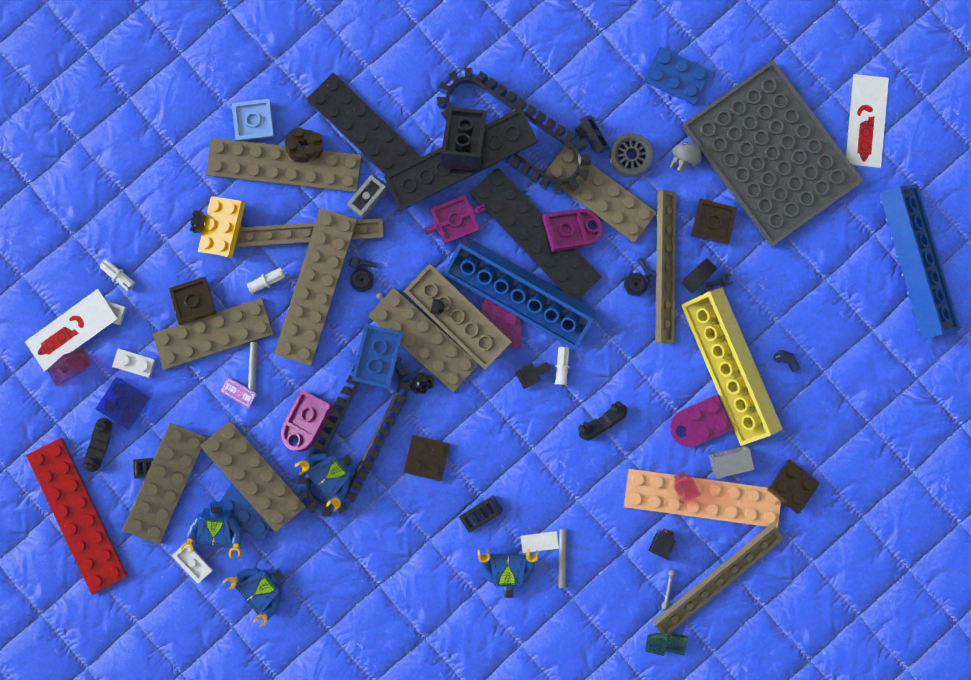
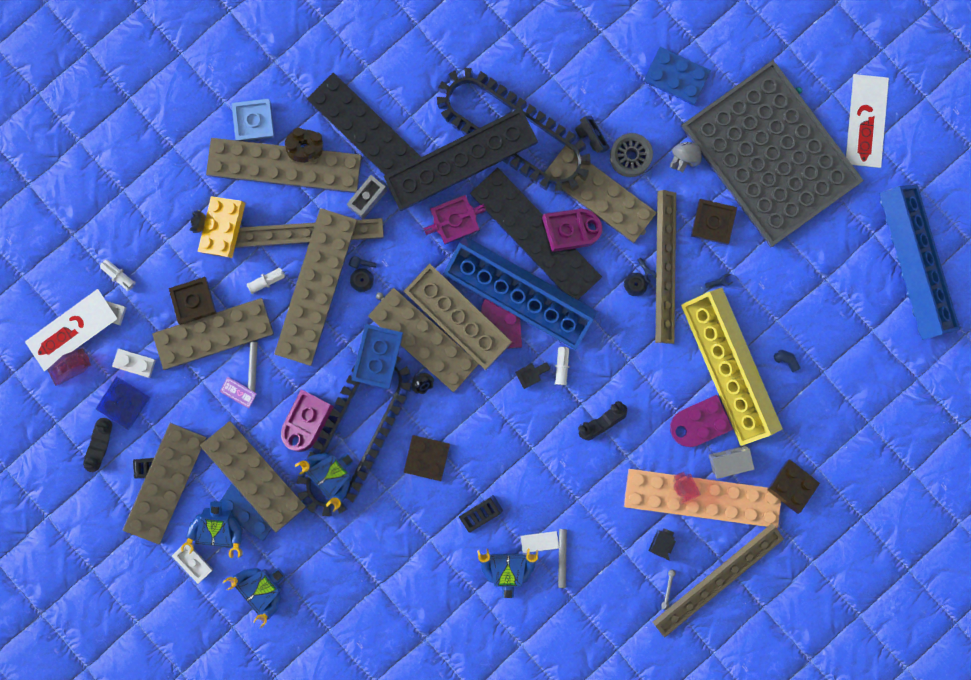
red plate [26,438,128,595] -> none
black hinge [430,298,445,315] -> none
black slope [441,107,487,171] -> none
slope [645,633,688,656] -> none
black tyre [681,258,717,293] -> none

